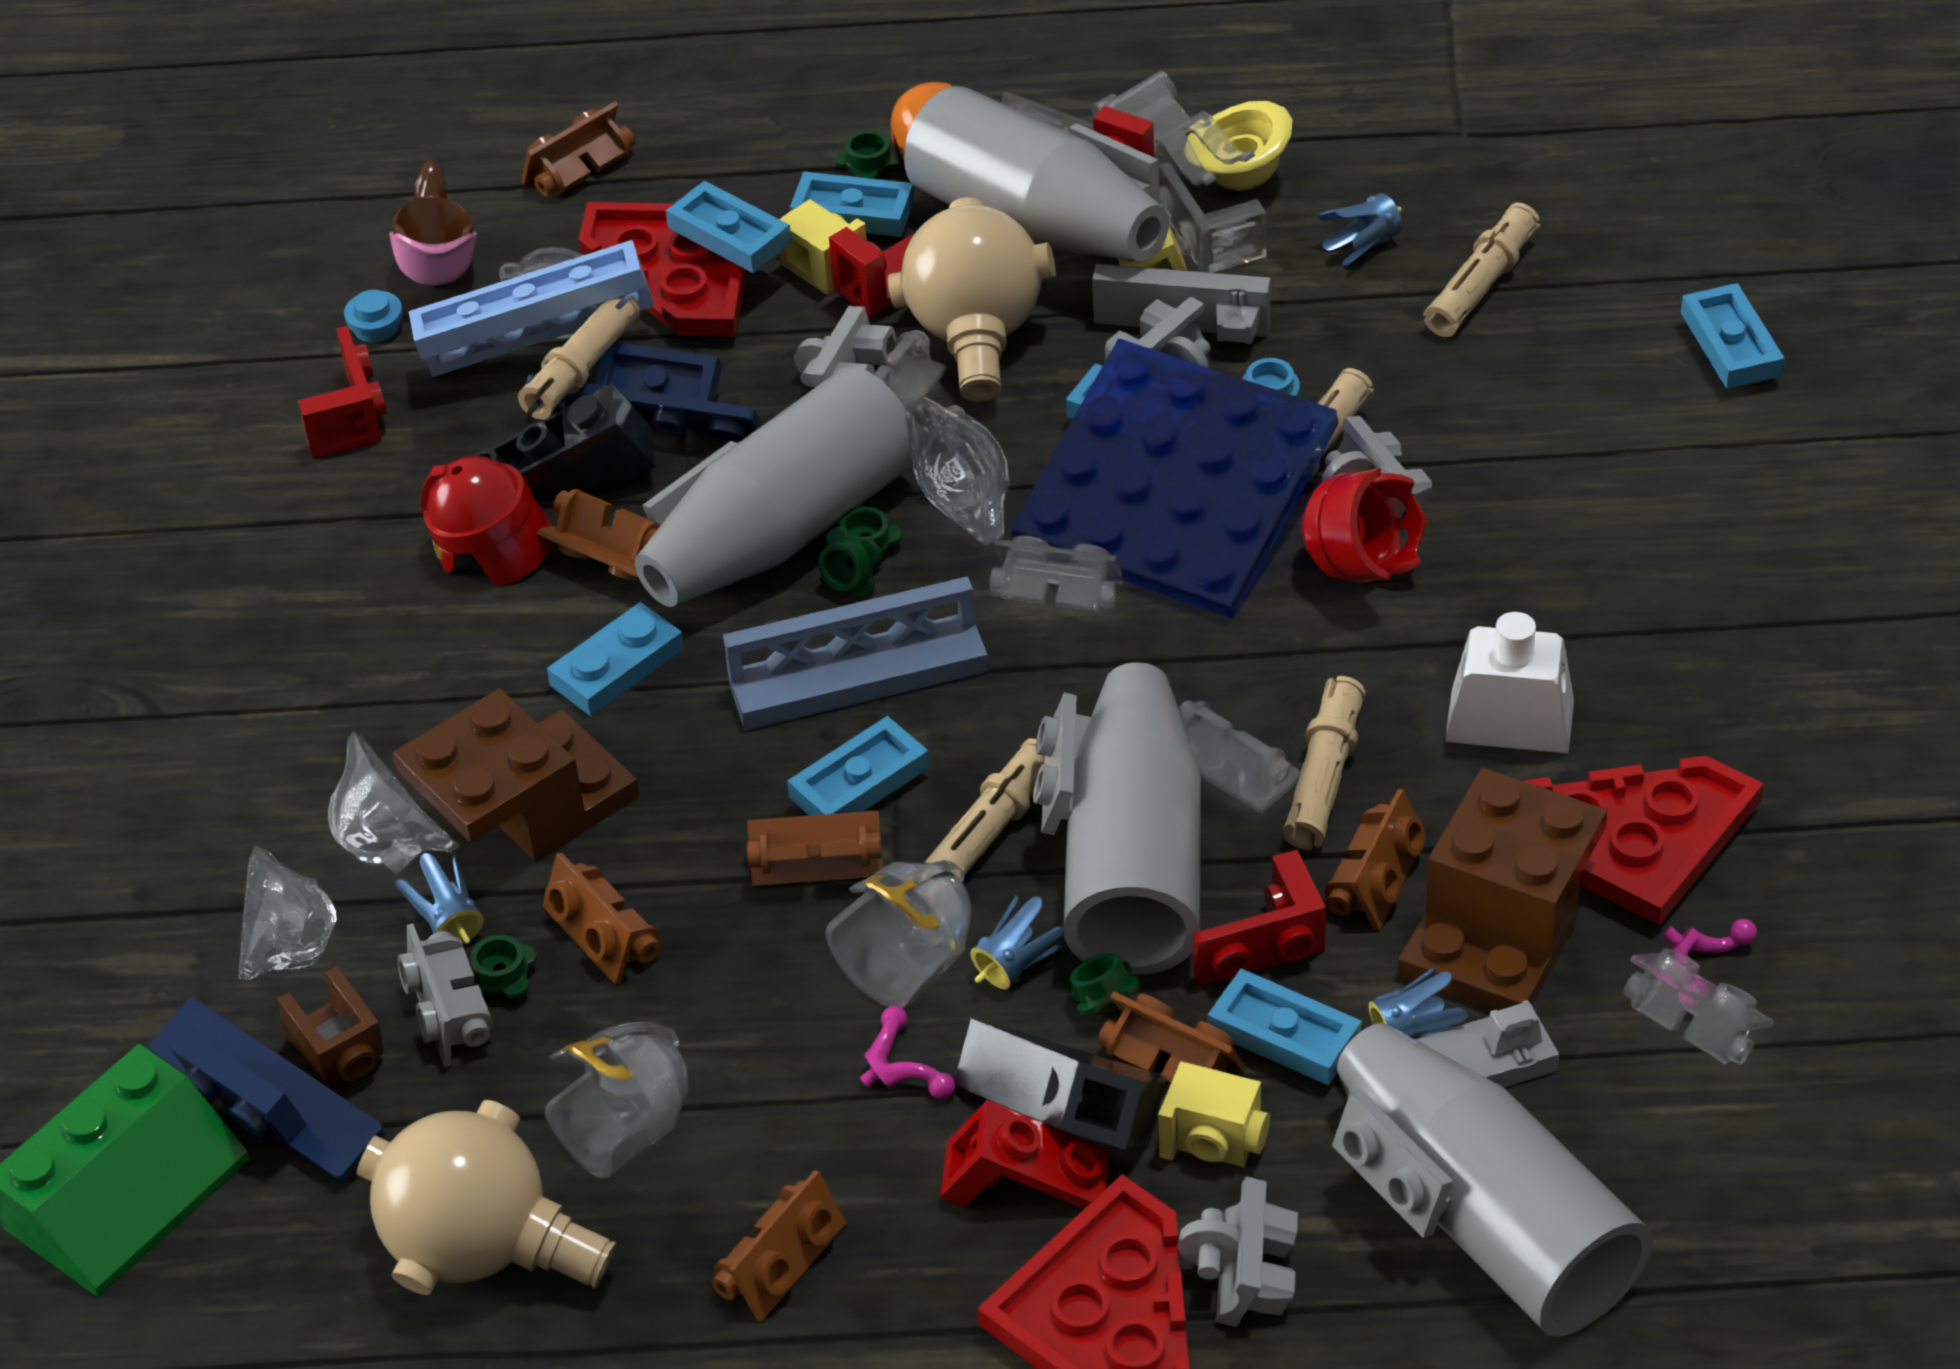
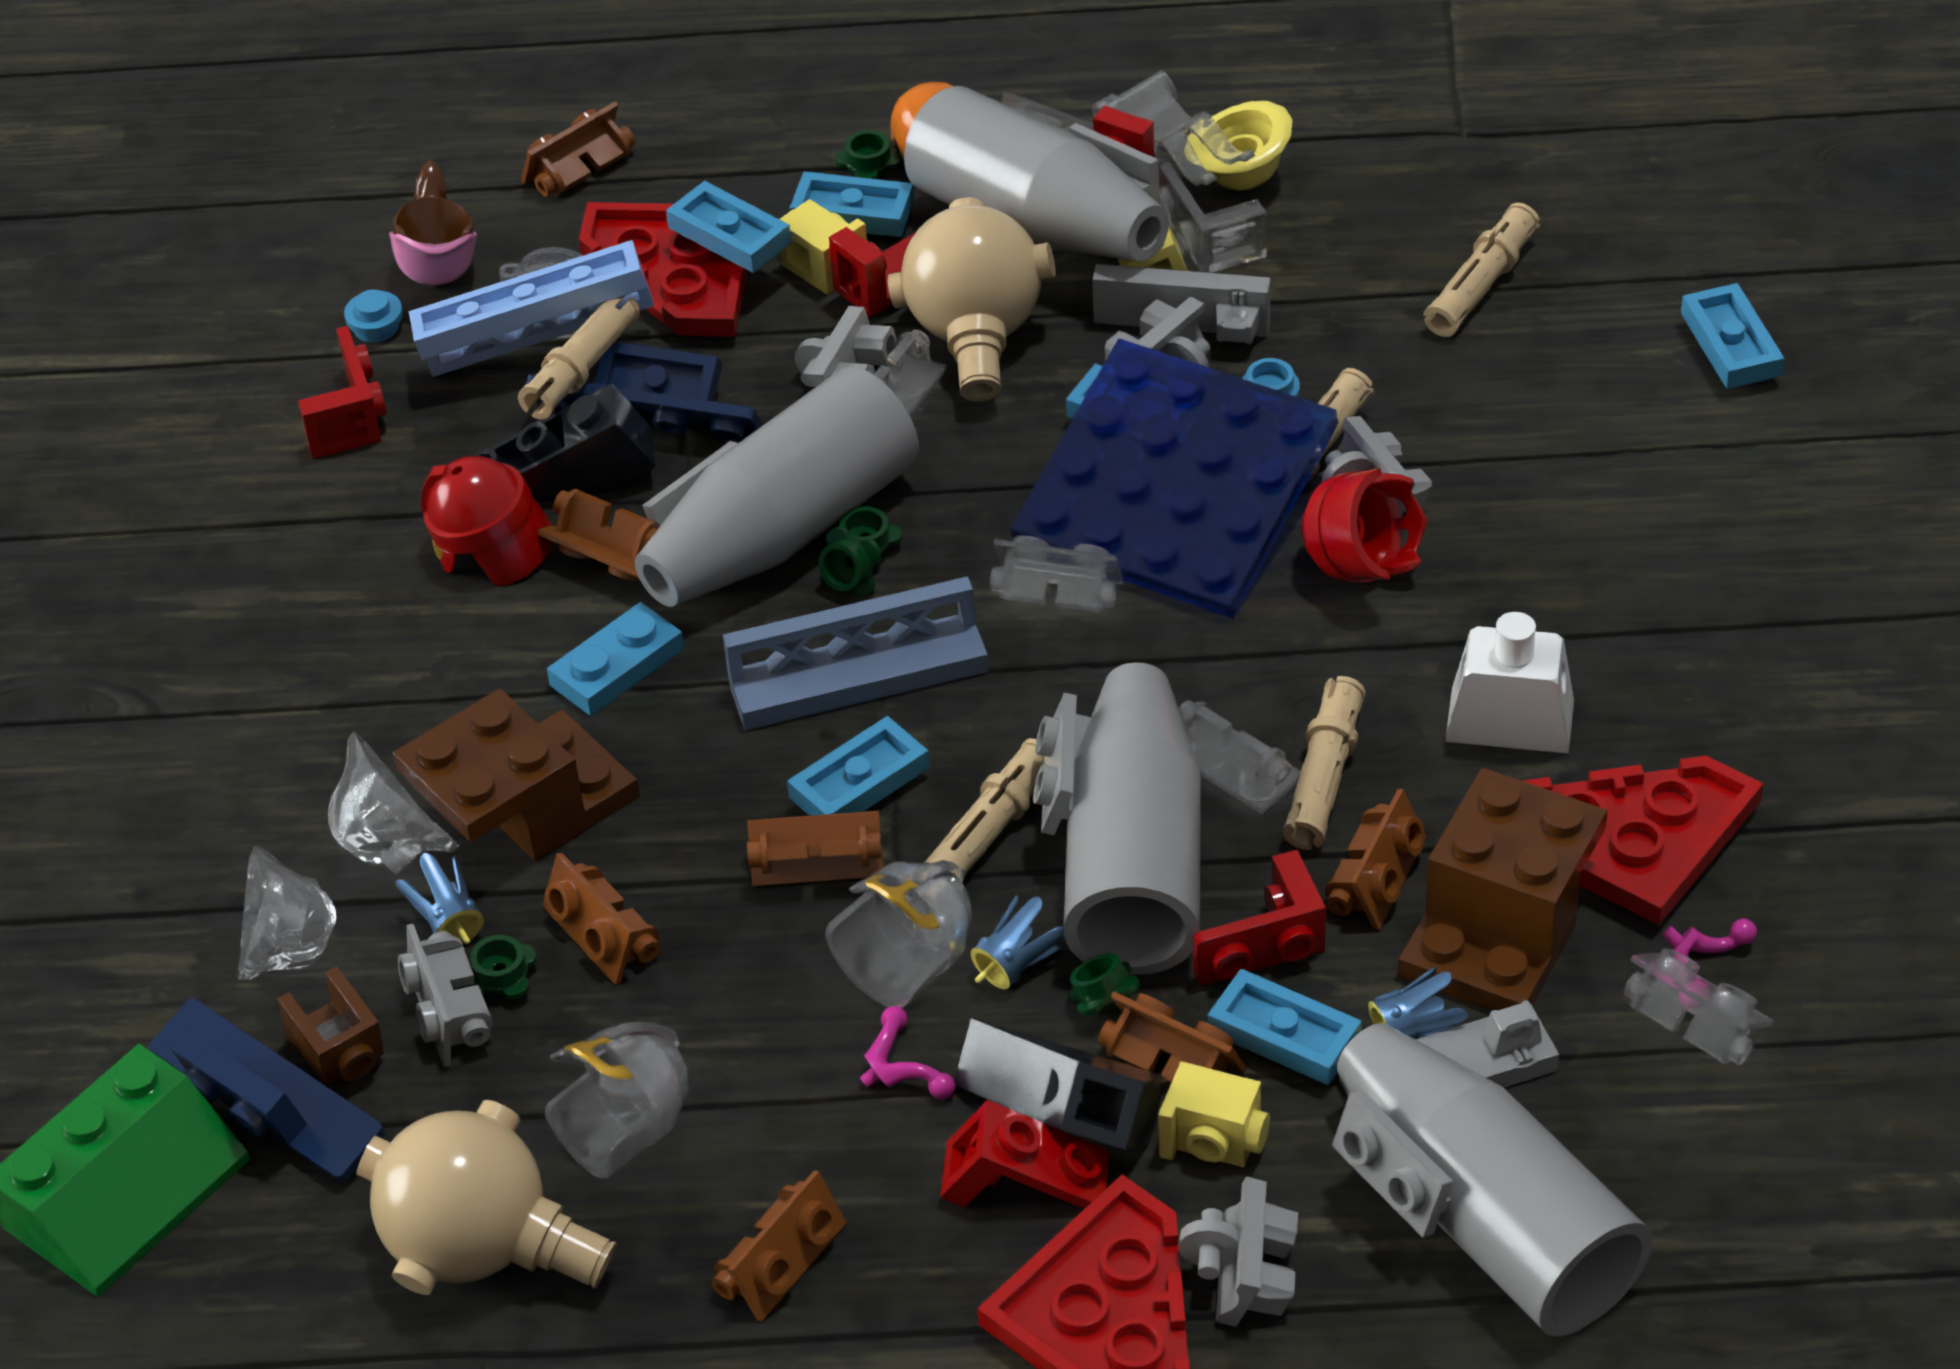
clear hat [905,396,1010,546] -> none
flat silver piece [1317,193,1402,268] -> none

